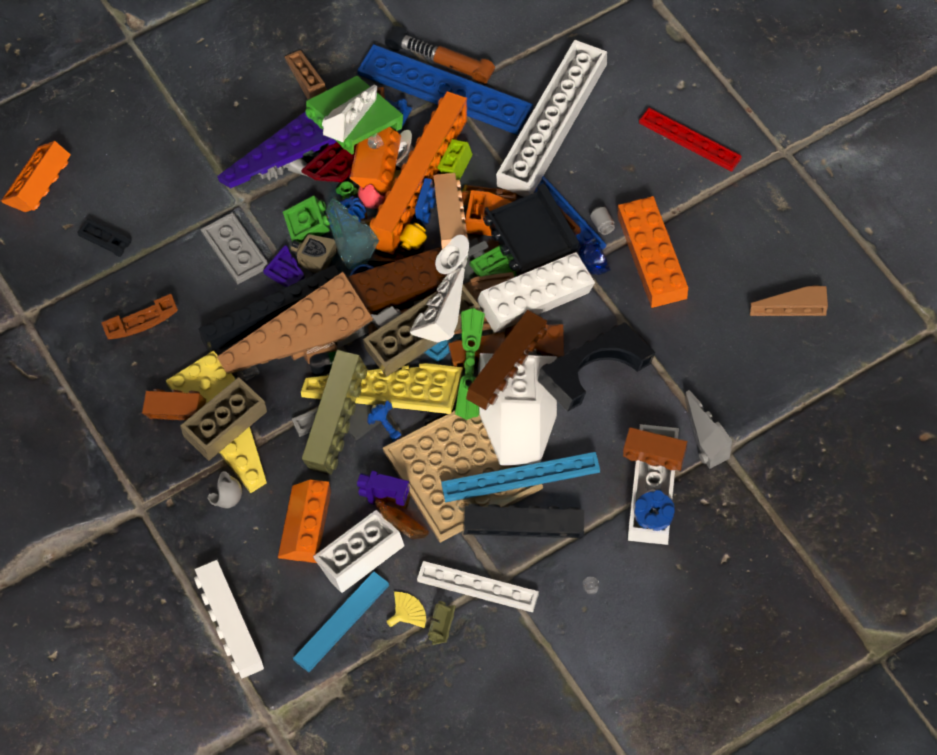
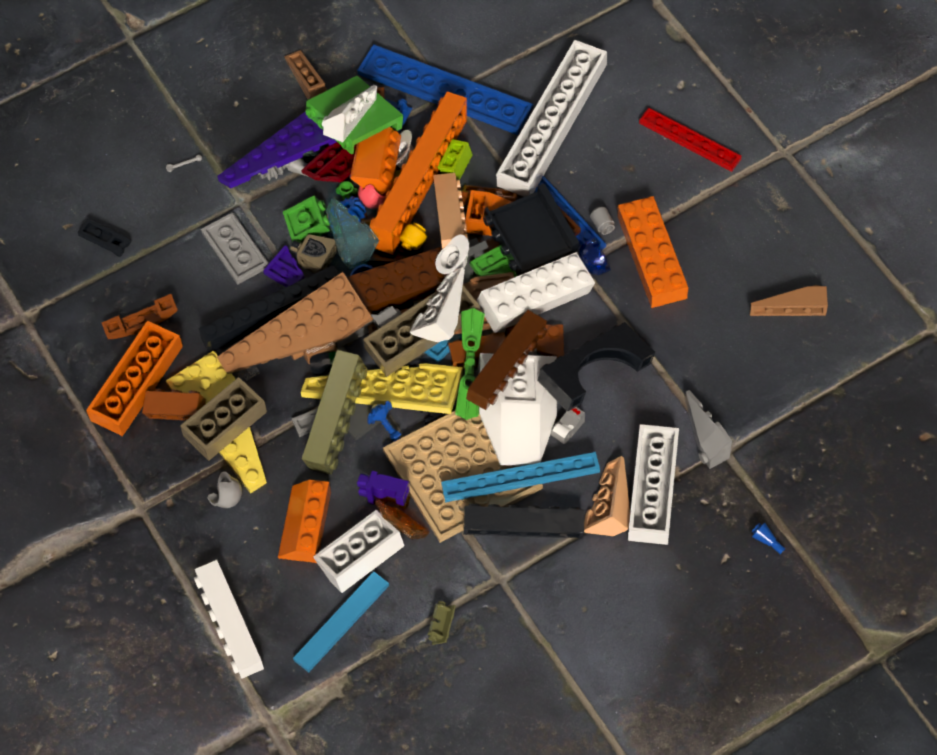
orange slope [1,141,71,212] -> none
clear hinge [368,133,383,149] -> none
piece [385,26,495,84] -> none
light yellow hand [387,592,426,628] -> none
blue plate [415,178,436,229] -> none
white plate [417,561,539,612] -> none
clear hinge [583,577,599,595] -> none
dark orange brick [623,427,688,471] -> none
blue plate [635,490,675,531] -> none
none -> orange brick [86,321,183,436]
none -> light grey hinge [166,155,202,172]
none -> light grey leg [551,407,585,444]
none -> light nougat wedge [584,456,630,536]
none -> blue cone [752,523,785,555]

